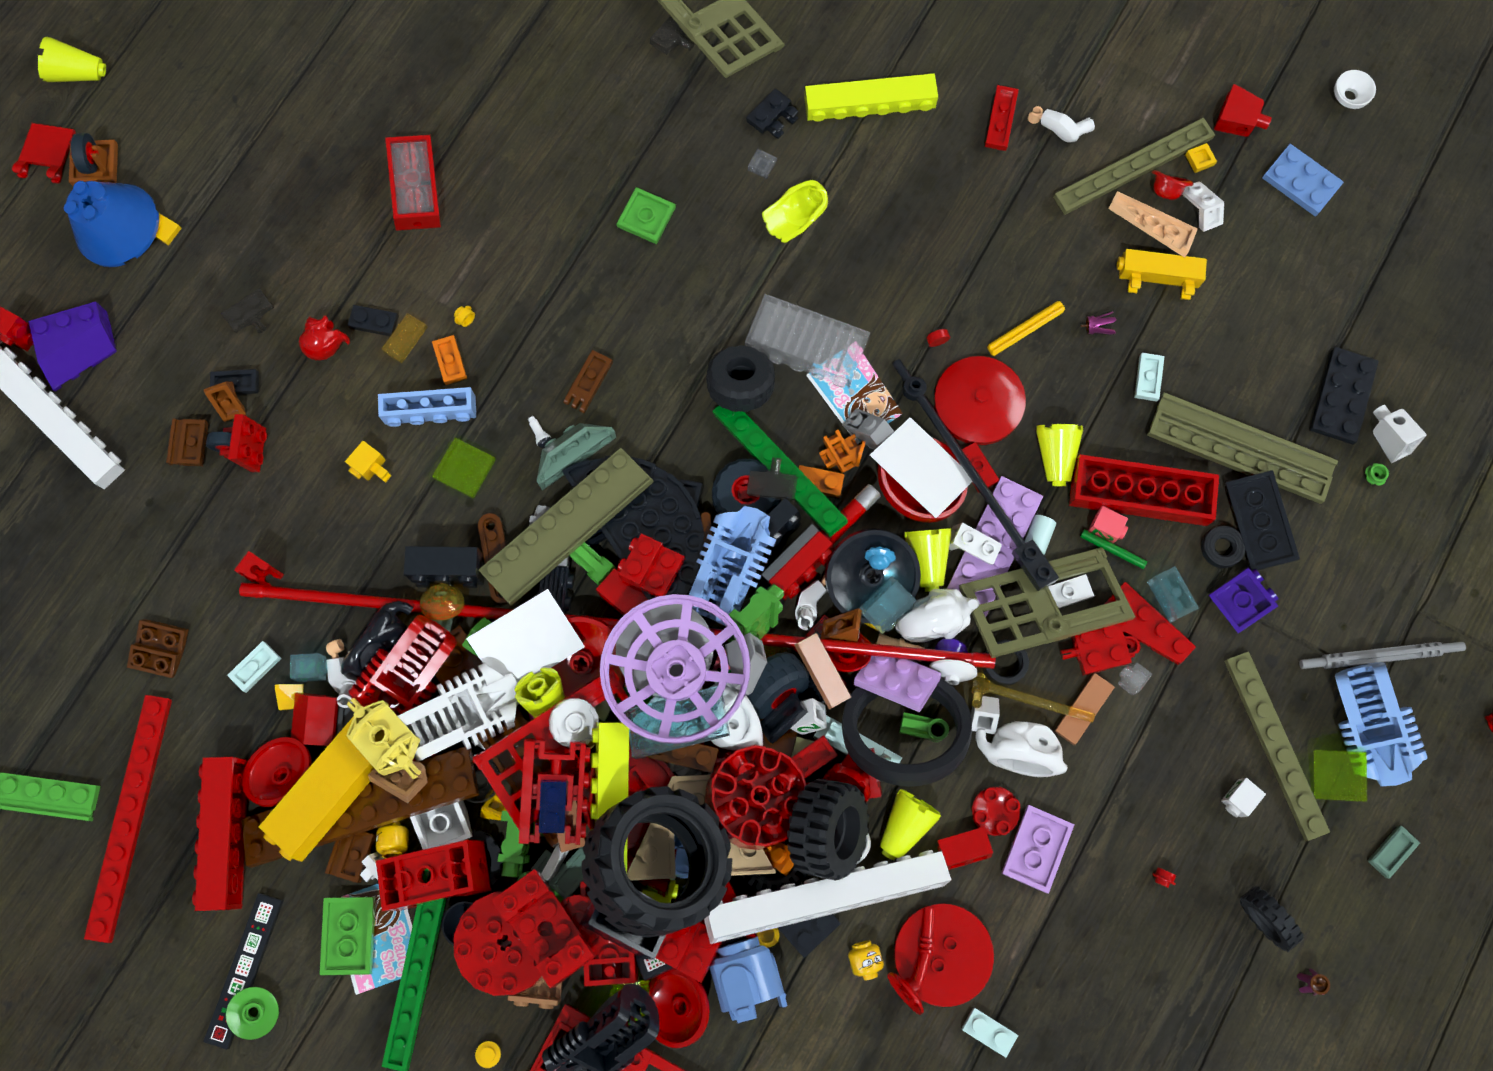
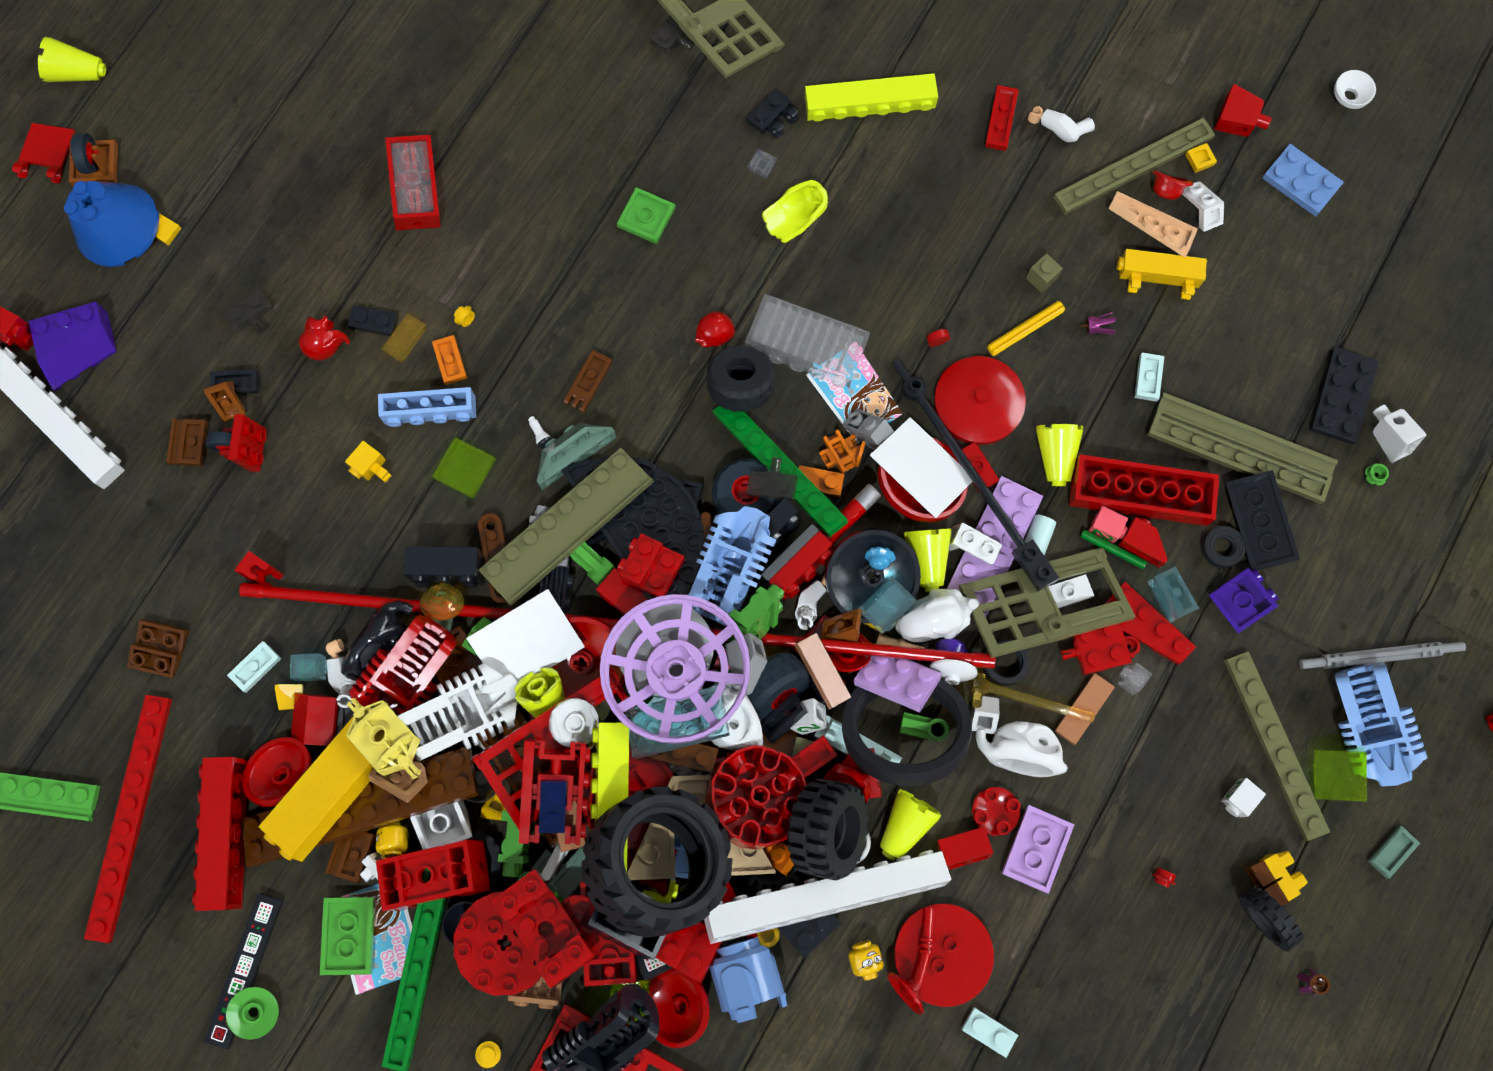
none -> red hair [695,311,735,348]
none -> olive brick [1026,254,1063,293]
none -> red slope [1118,517,1168,568]
none -> hips [1243,851,1308,906]

